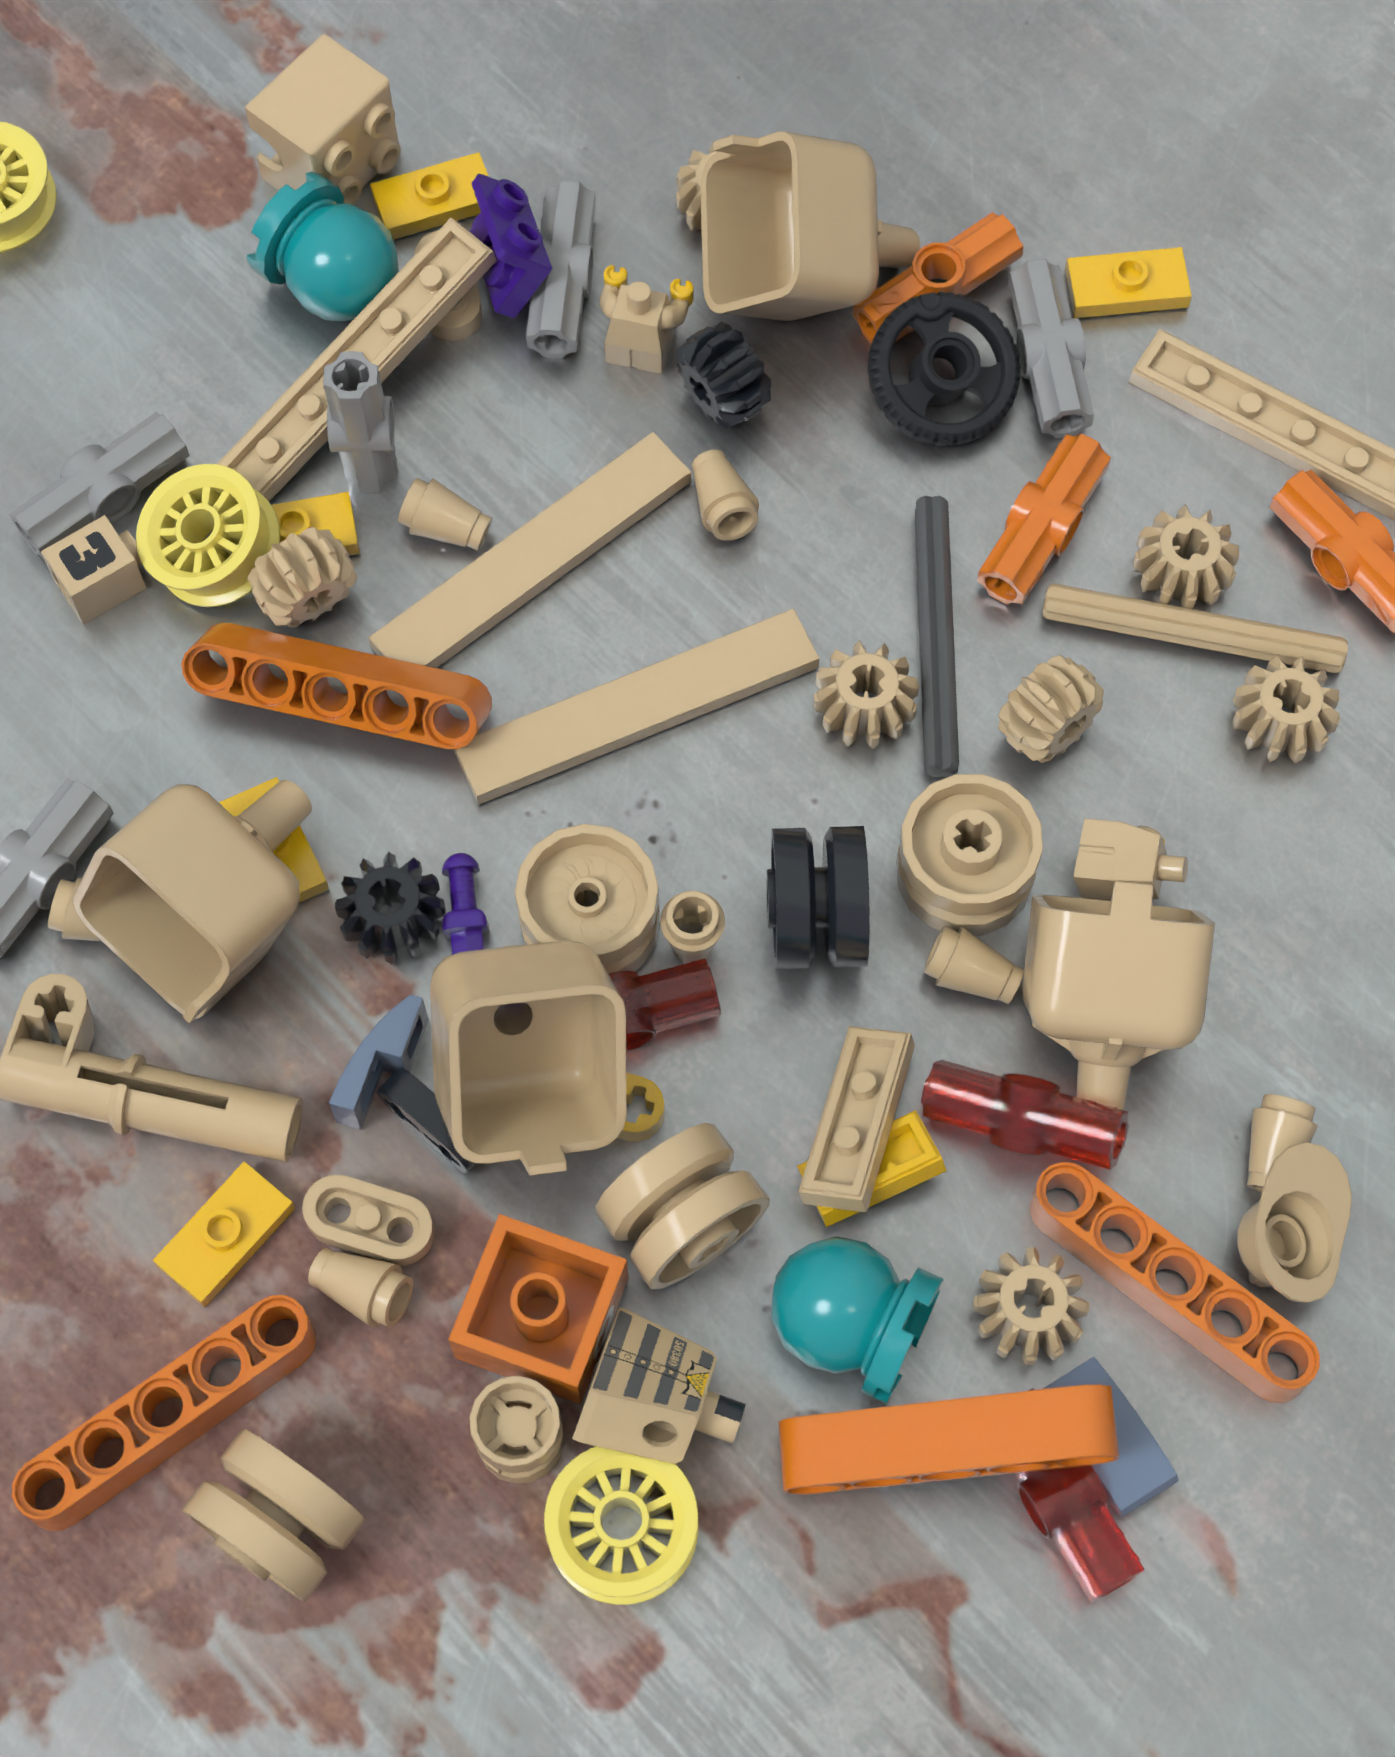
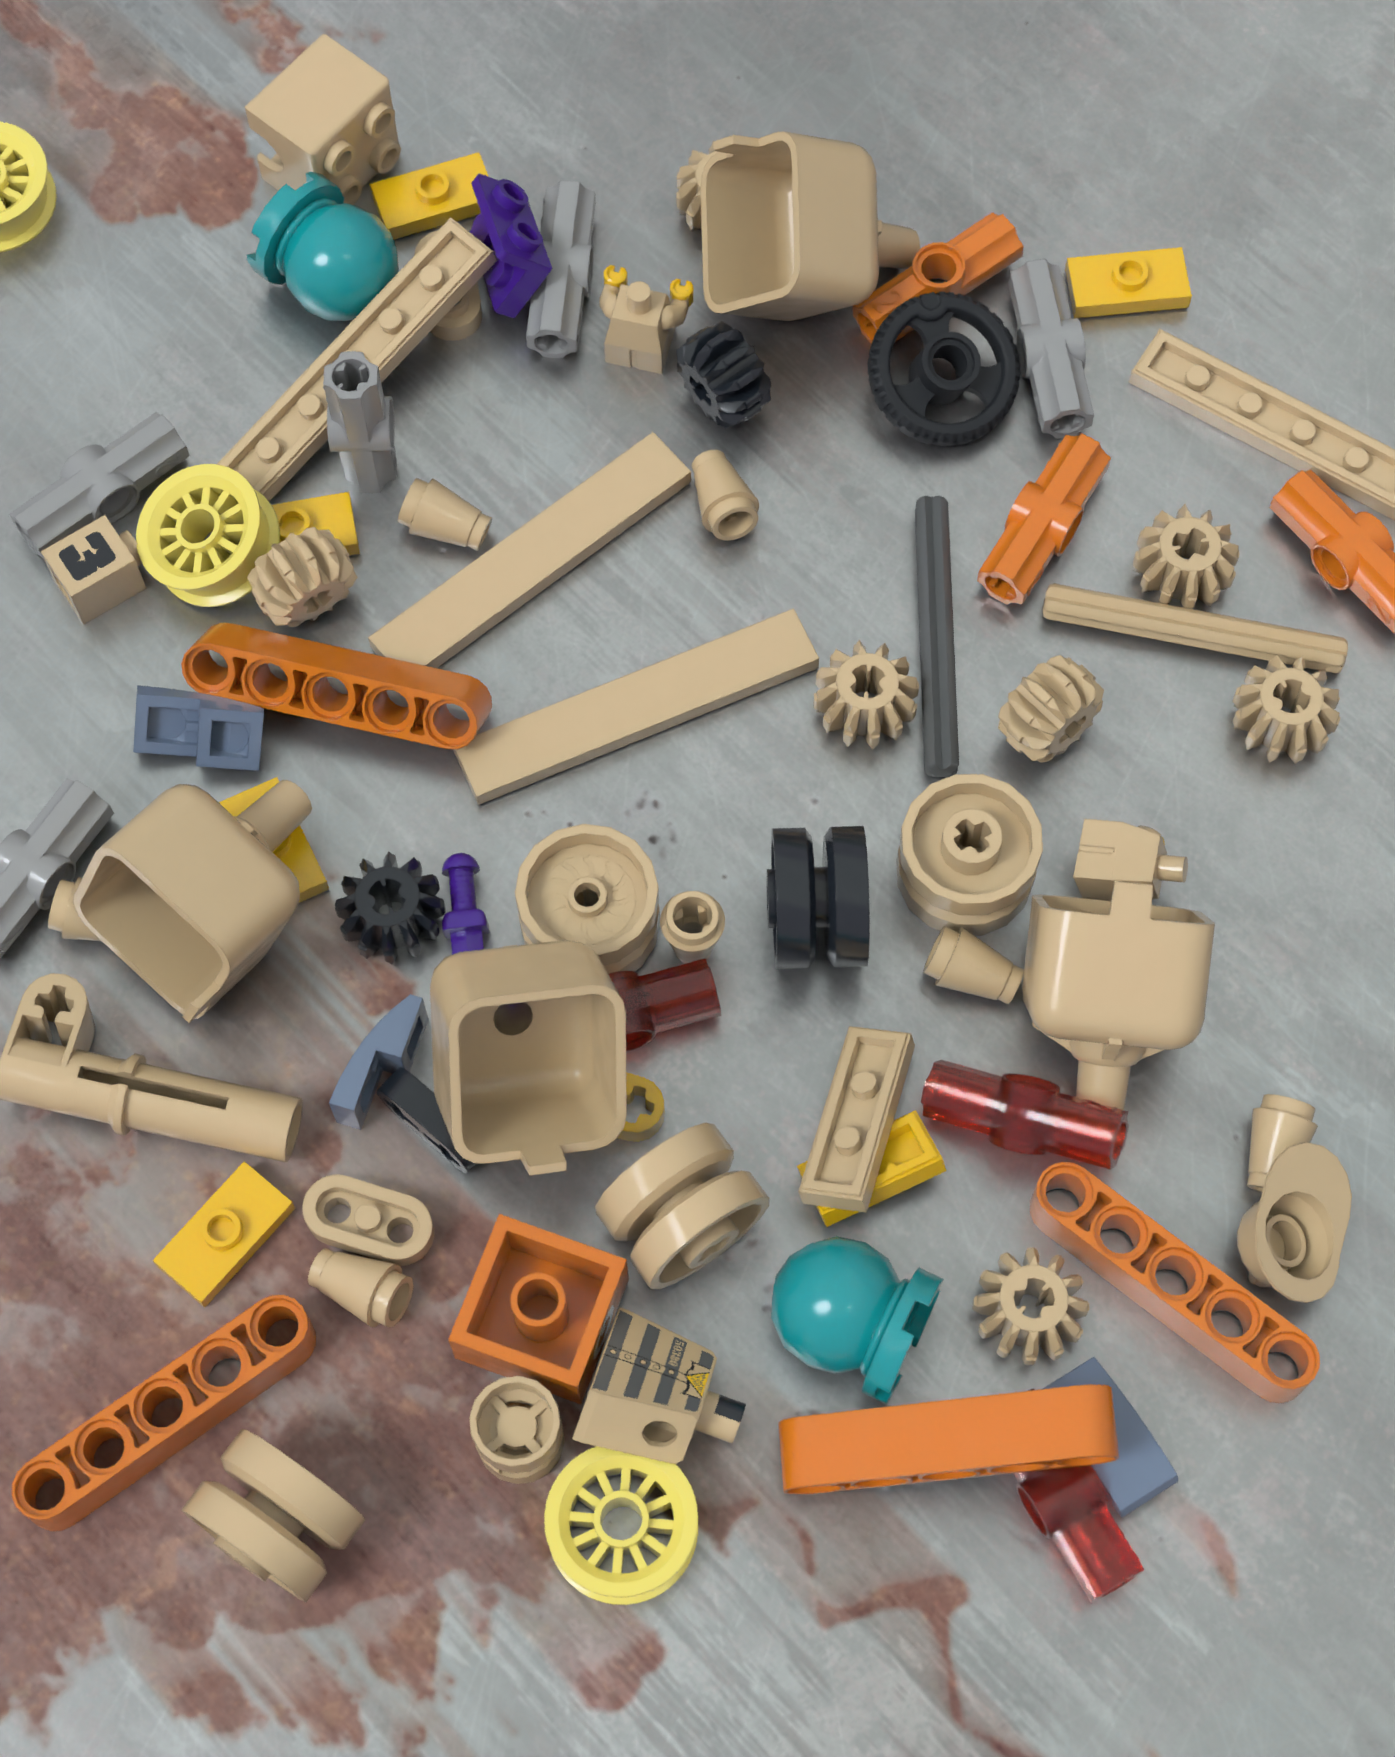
none -> sand blue slope [133,685,264,771]

